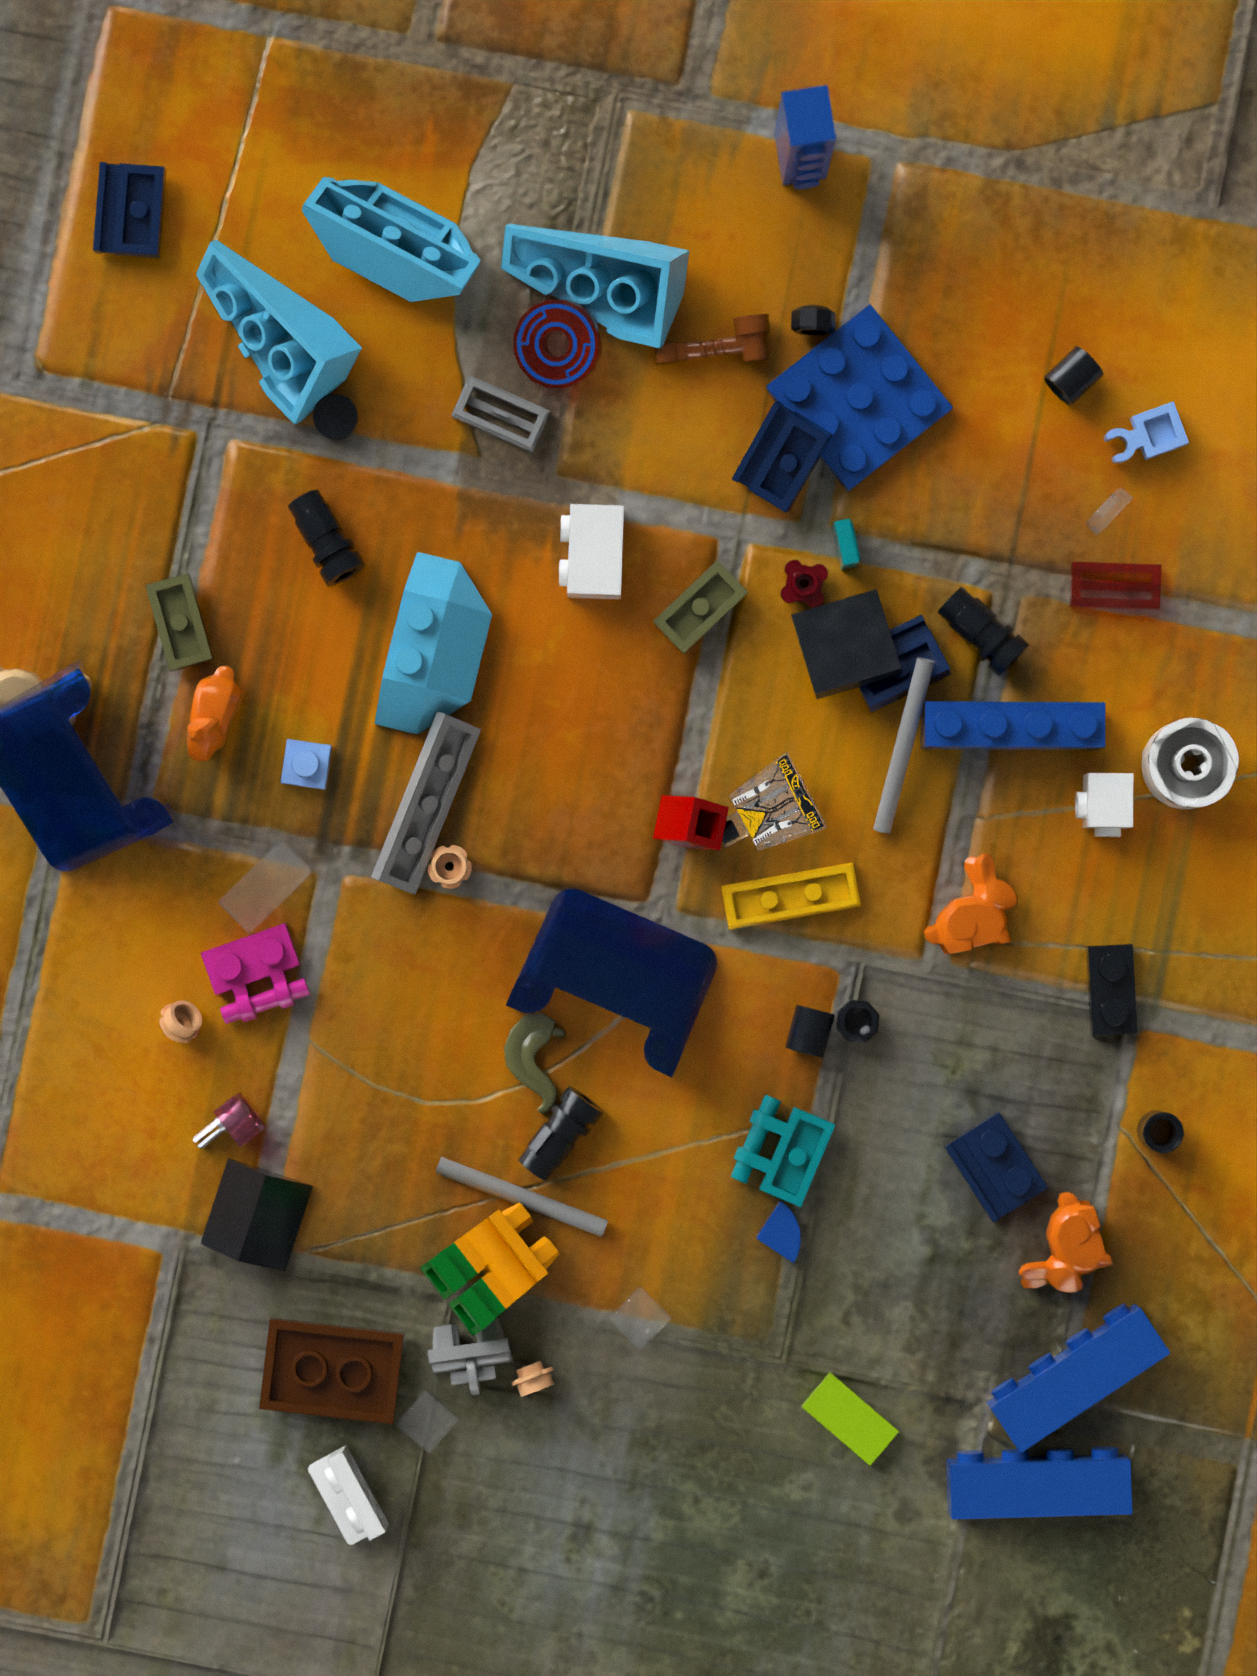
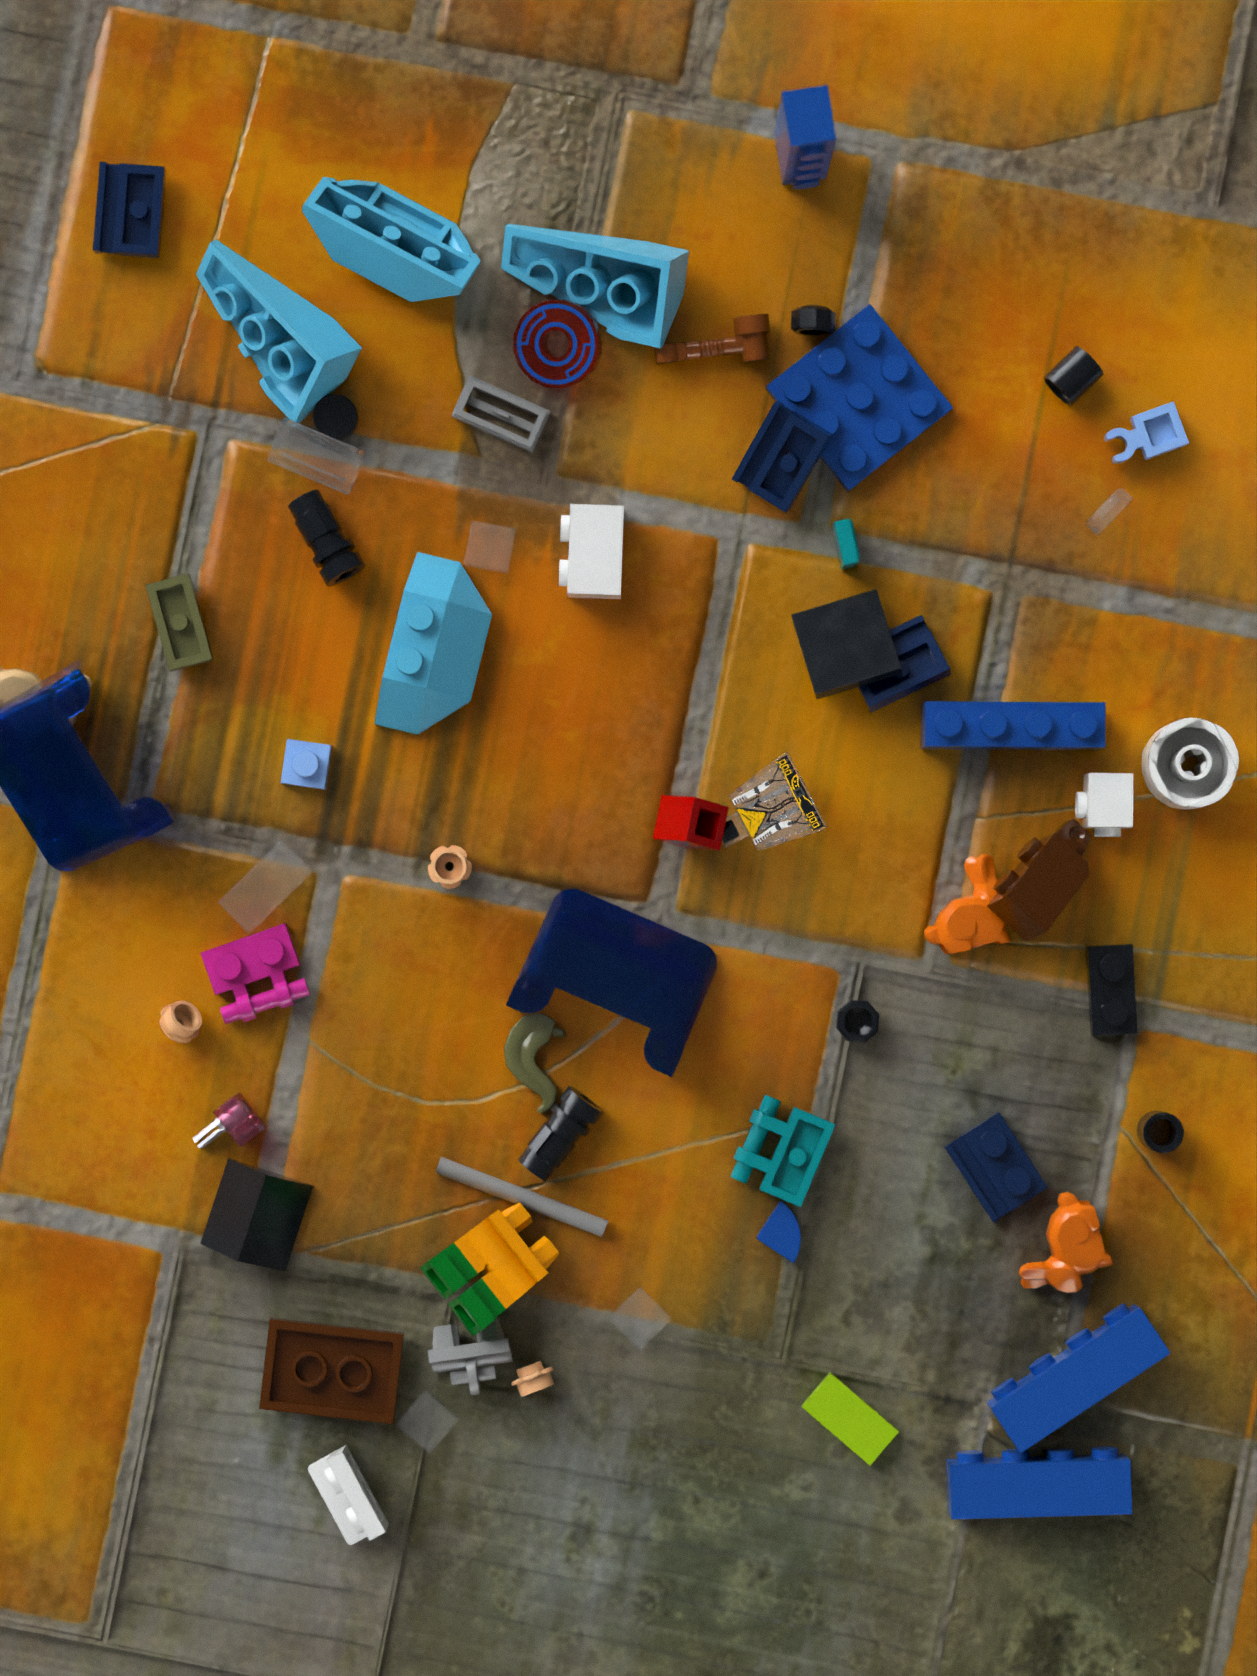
orange animal [187,666,243,762] -> none
light grey plate [371,711,481,895] -> none
olive plate [653,560,748,655] -> none
yellow tile [721,862,861,930] -> none
dark red plate [780,560,828,608] -> none
black beam [785,1005,835,1058] -> none
light grey bar [873,657,934,833] -> none
black axle [937,587,1030,677] -> none
clear red tile [1069,562,1161,610] -> none
none -> clear tile [267,417,366,495]
none -> clear tile [464,521,516,574]
none -> reddish brown hinge [987,818,1092,942]

